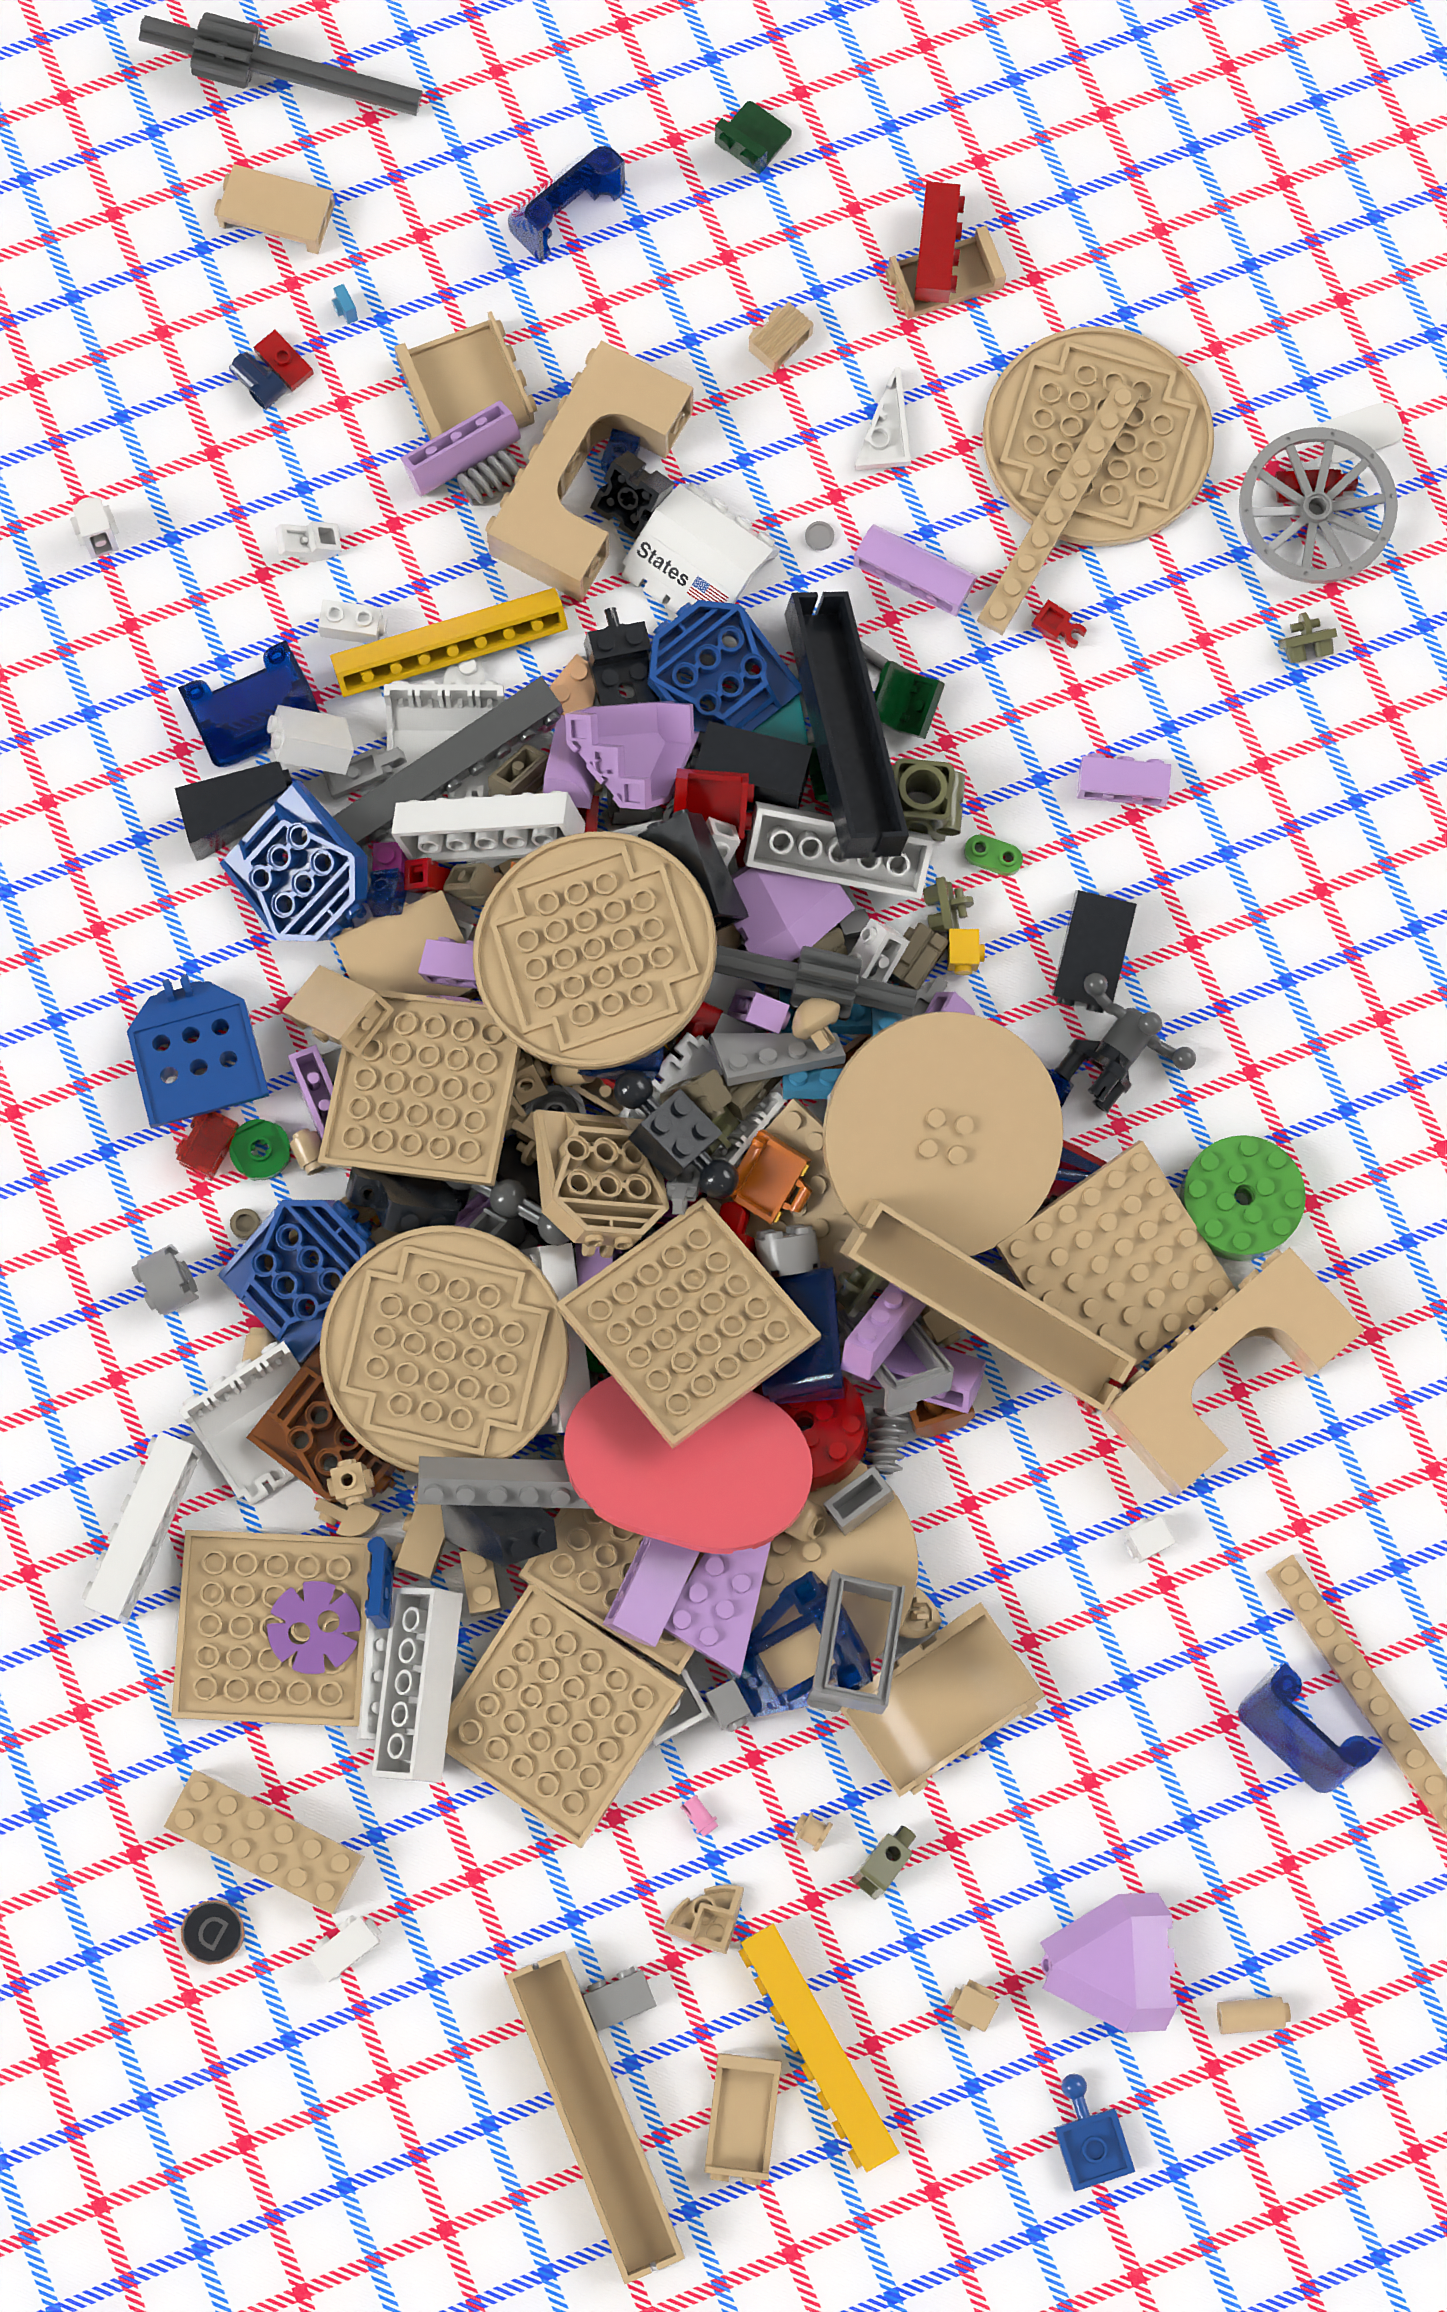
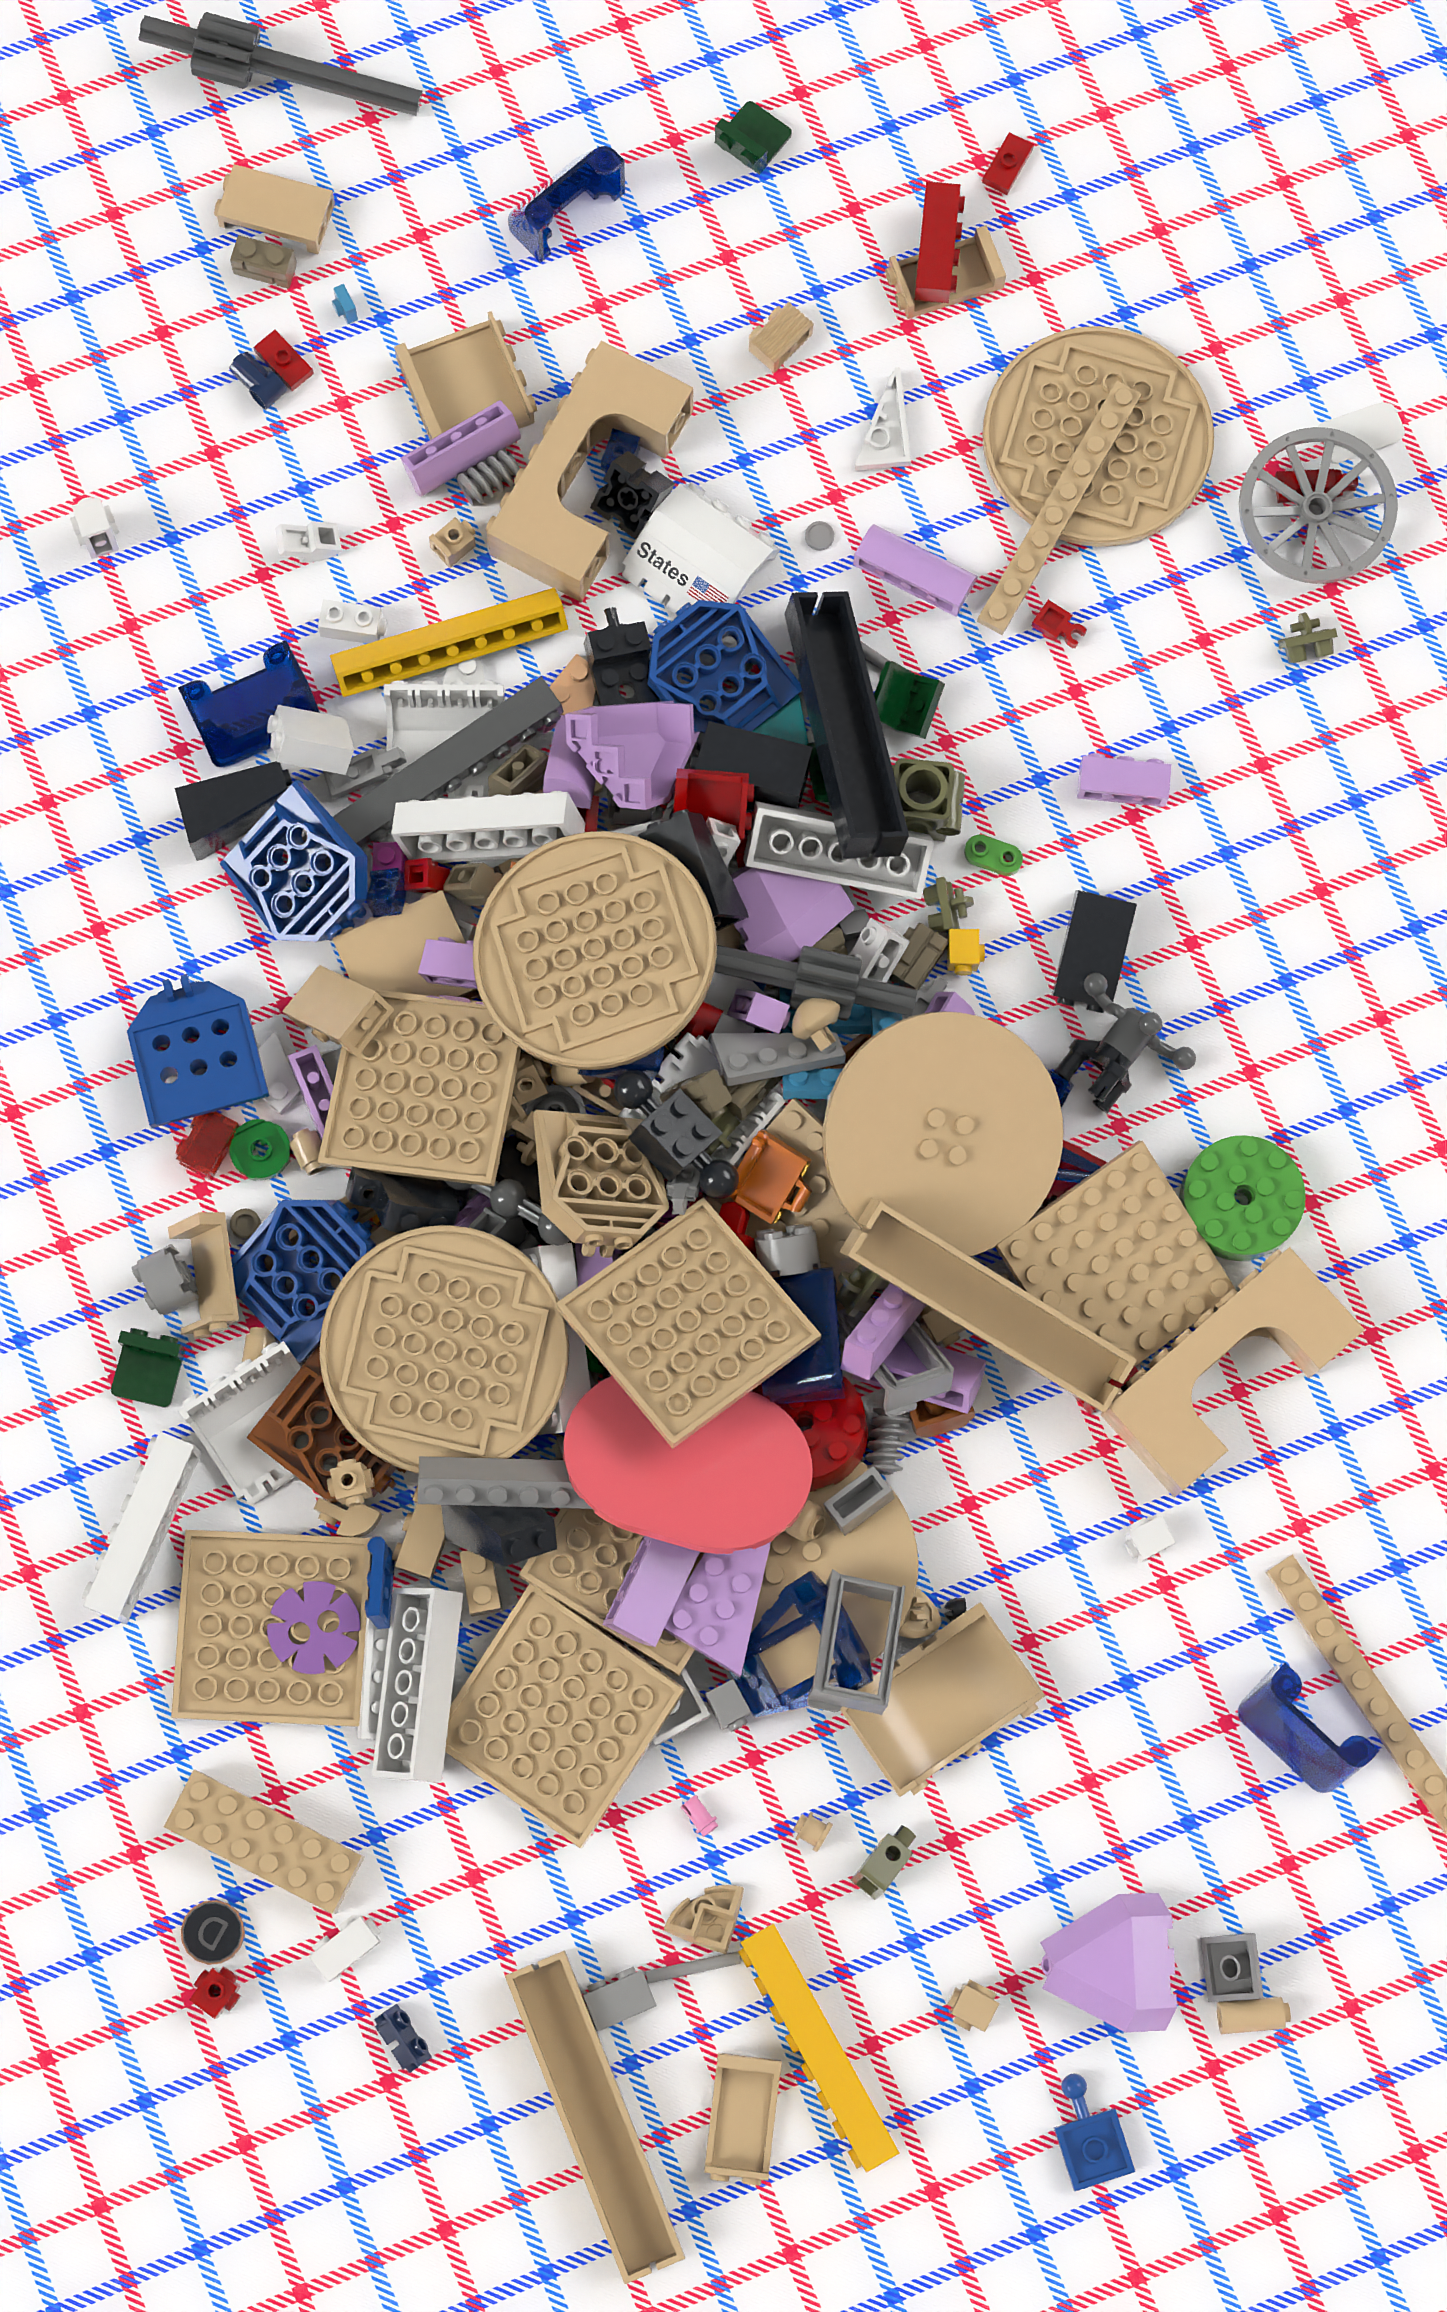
none -> dark green bracket [111,1328,186,1408]
none -> tan panel [168,1212,239,1339]
none -> red brick [189,1966,241,2019]
none -> dark tan brick [230,235,297,289]
none -> white wing [258,1032,301,1115]
none -> dark blue hinge [374,2004,432,2073]
none -> tan brick [429,517,476,568]
none -> light grey bar [646,1951,741,1984]
none -> black hinge [944,1598,966,1622]
none -> red plate [982,132,1034,195]
none -> light grey slope [1200,1933,1264,2002]

